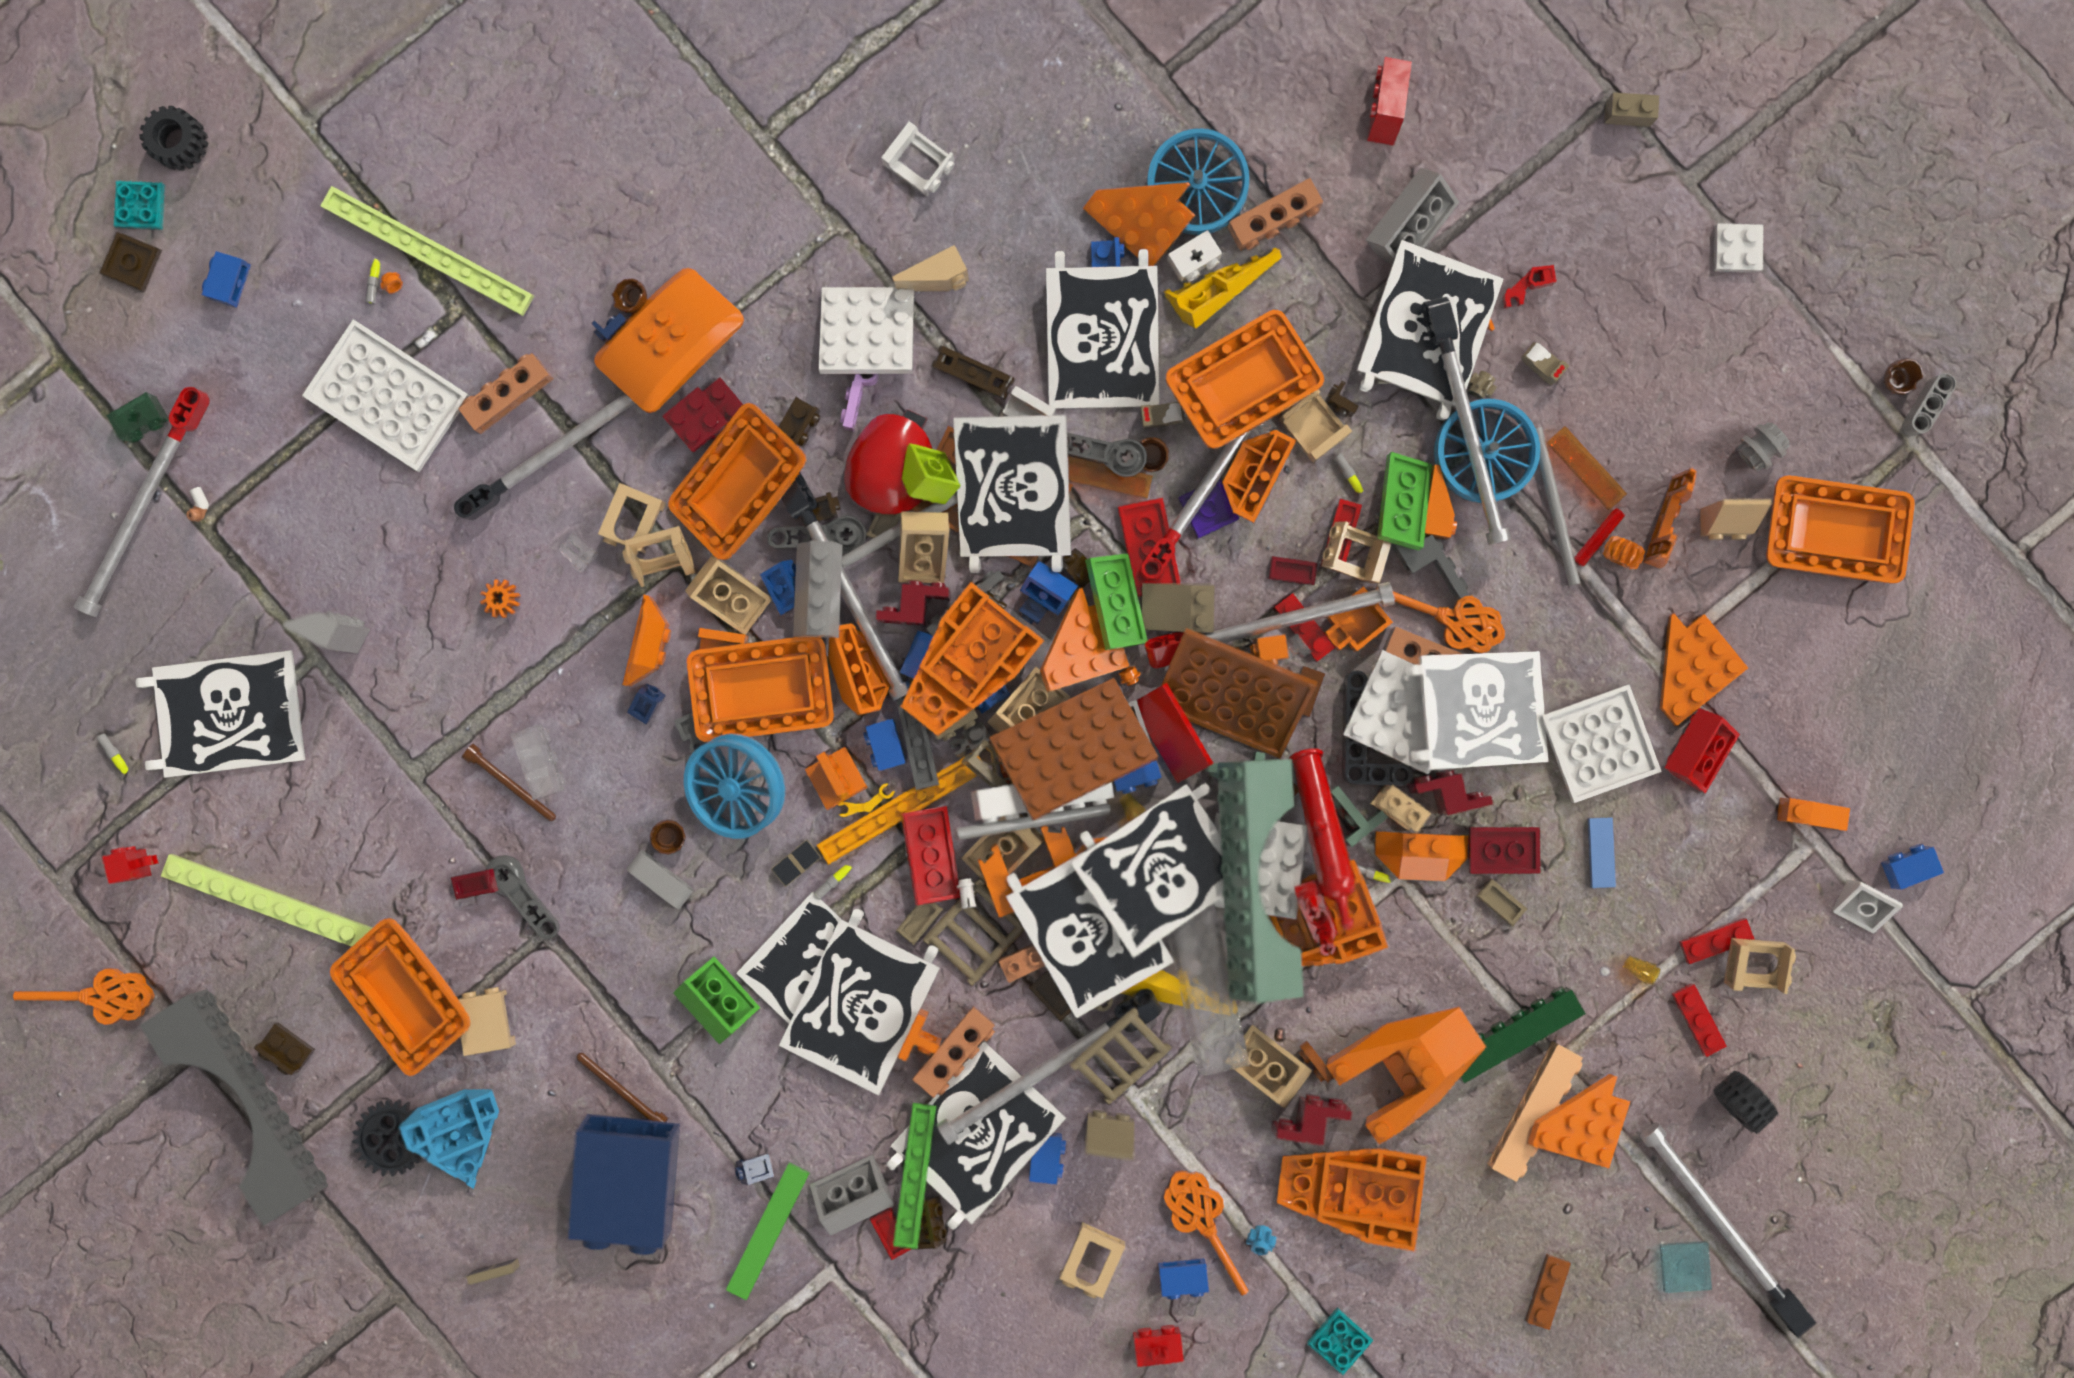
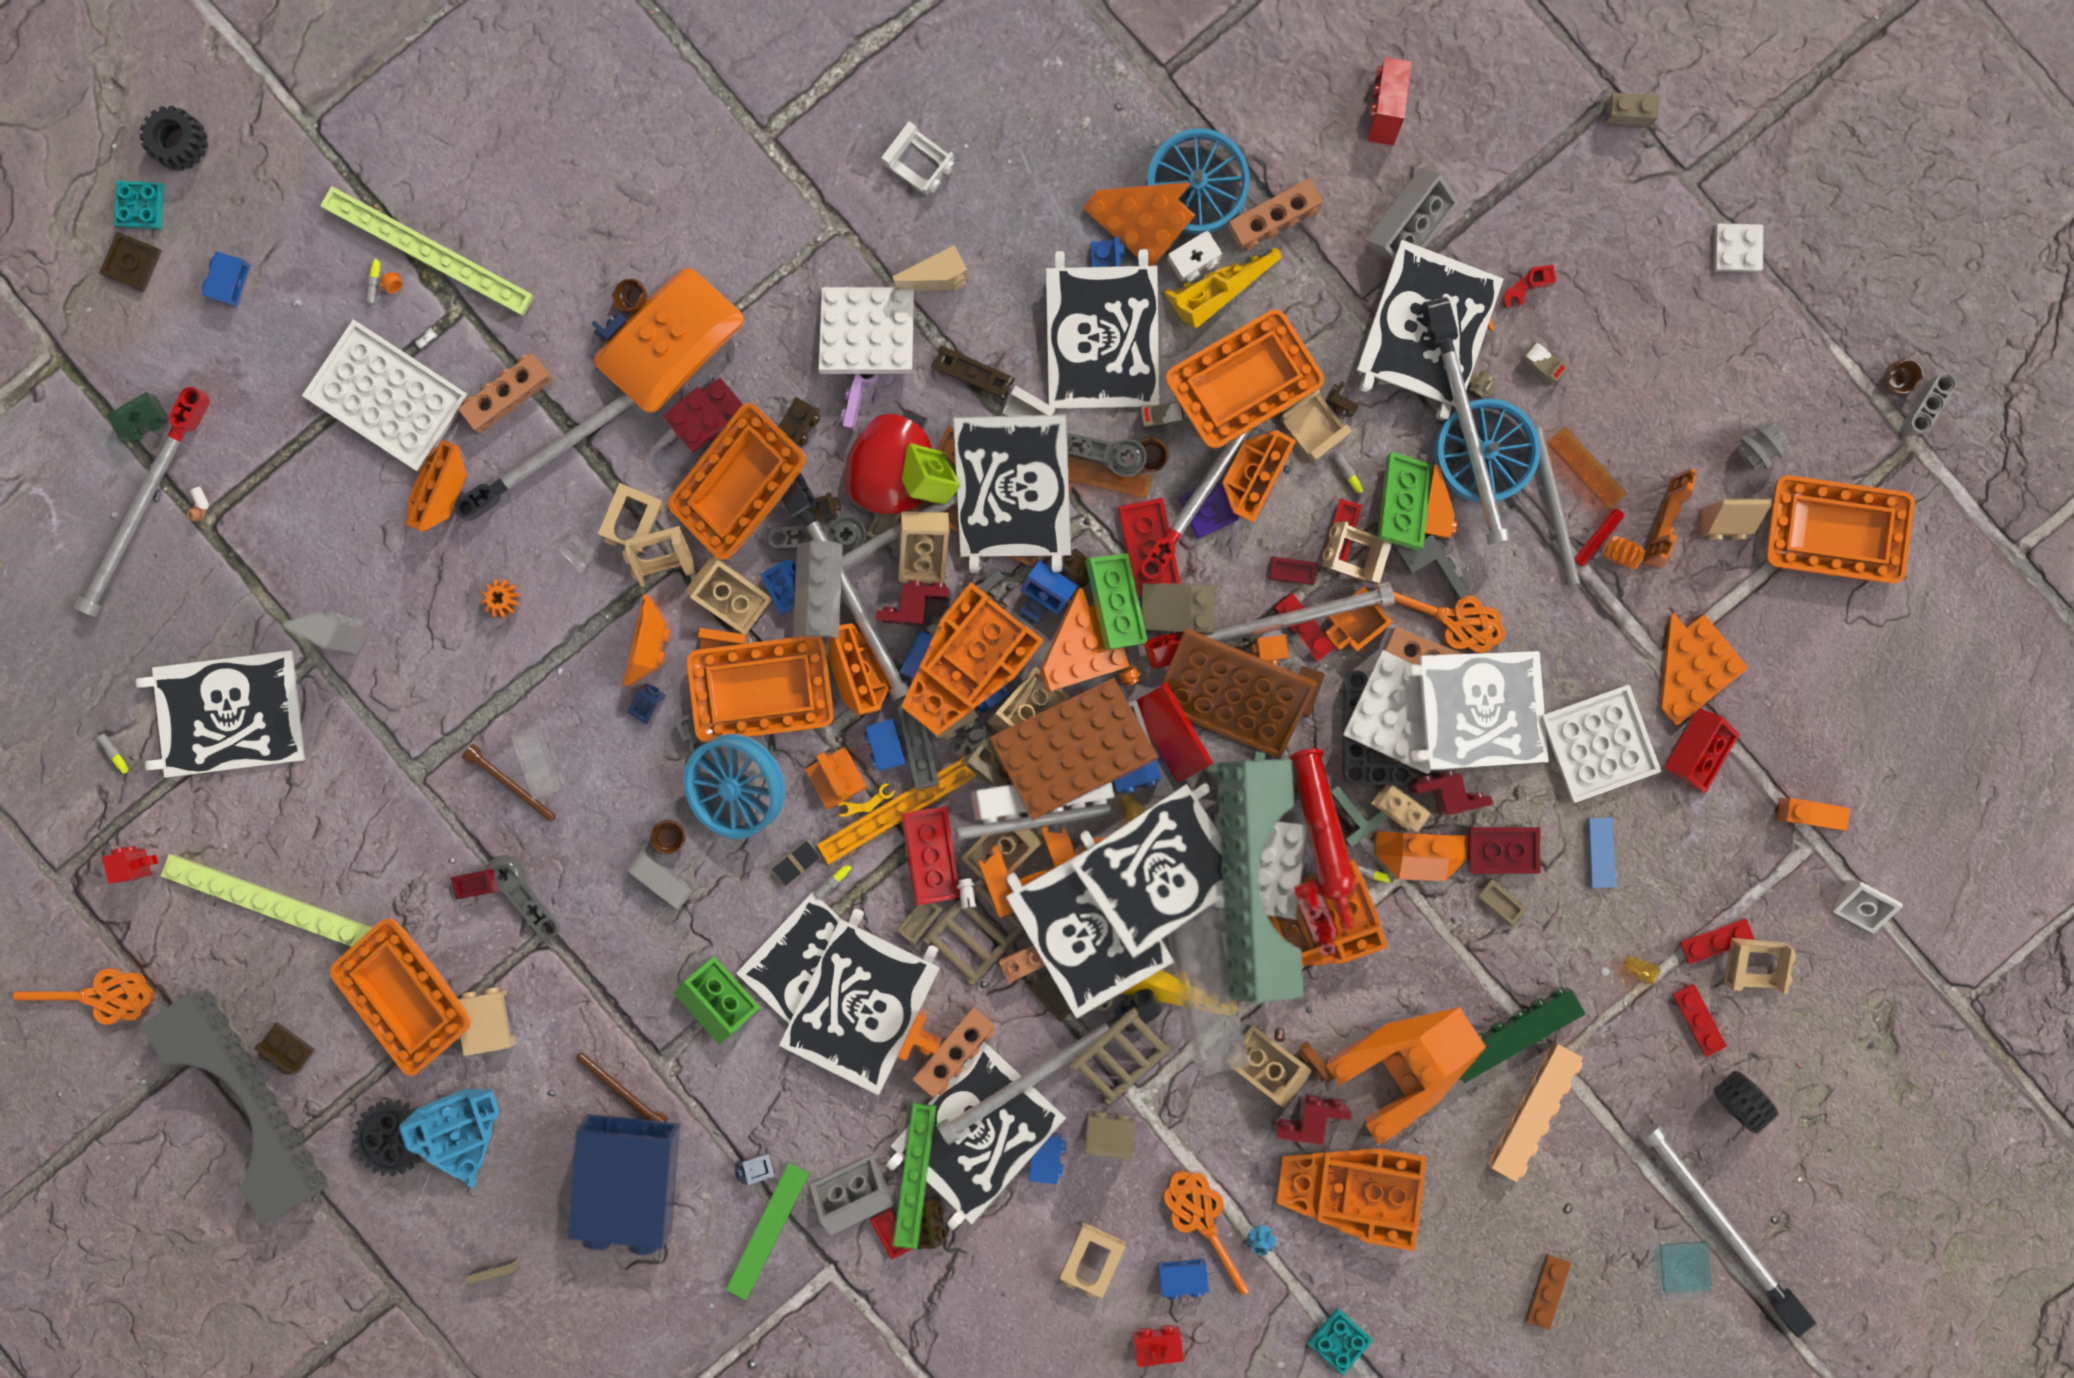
orange wing [1527,1074,1630,1168] -> none
blue brick [1881,844,1944,890] -> none
none -> orange wedge [405,439,467,532]

